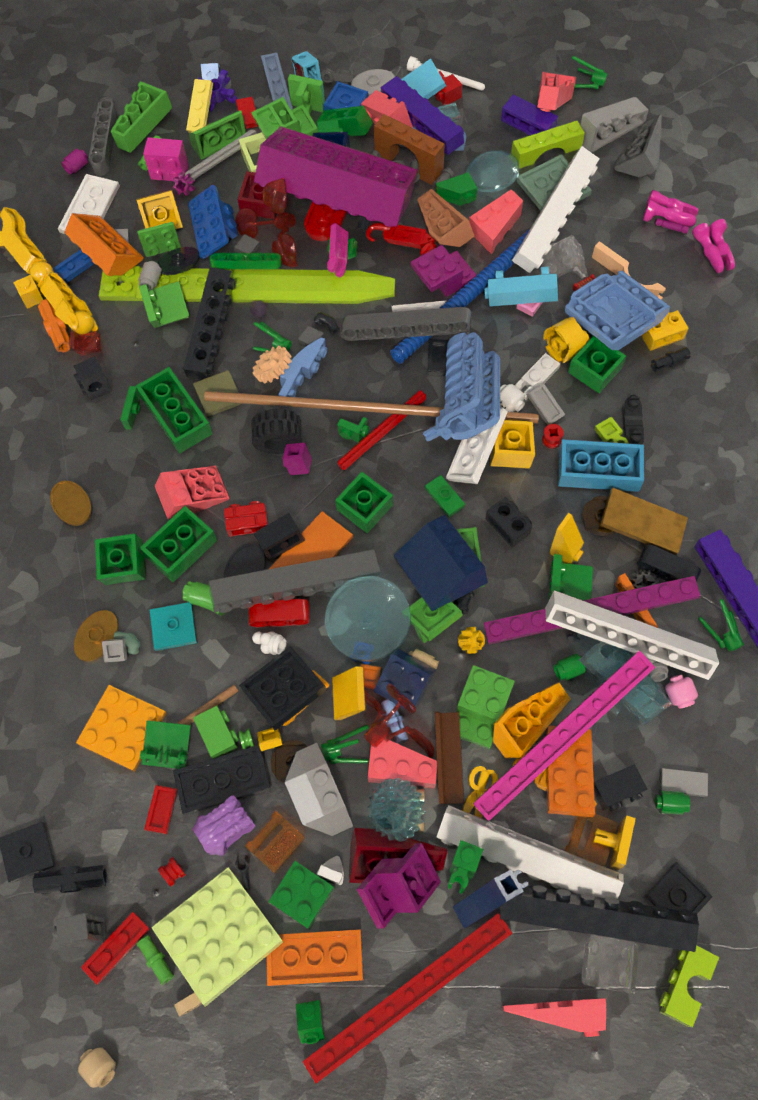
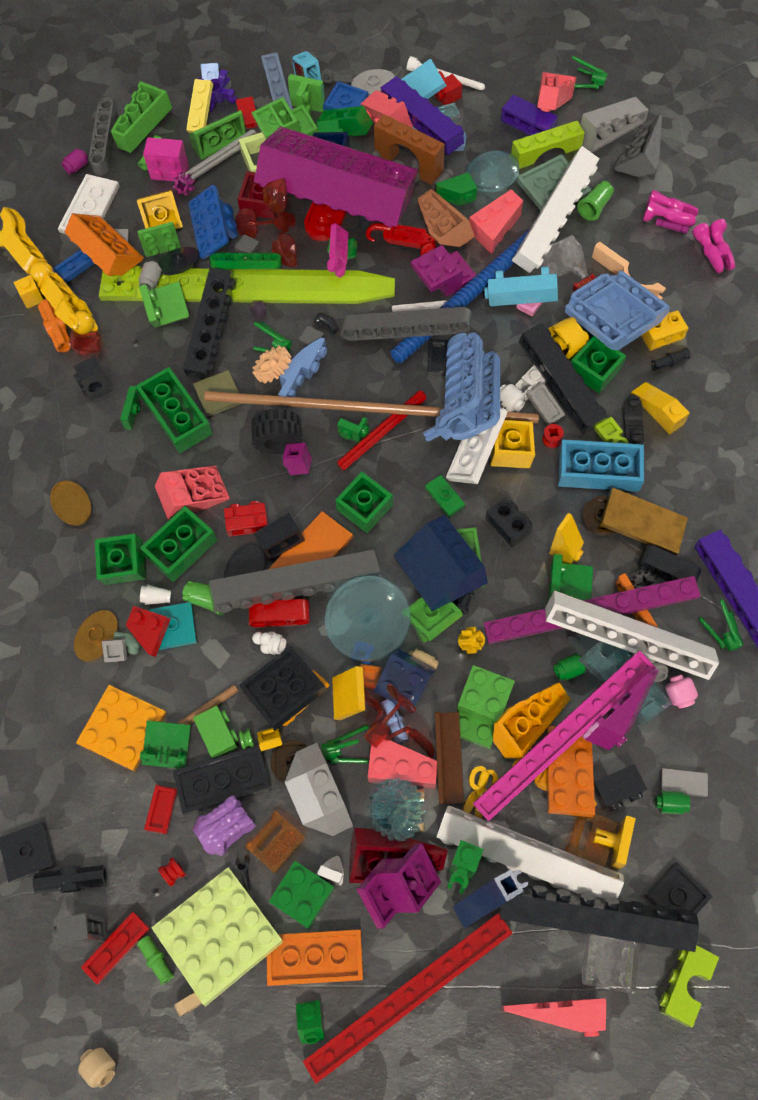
none -> red wing [126,606,171,657]
none -> white cone [140,584,171,605]
none -> black brick [519,323,608,435]
none -> bright green plant [577,181,614,221]
none -> magenta wedge [582,667,659,750]
none -> yellow slope [630,382,690,435]

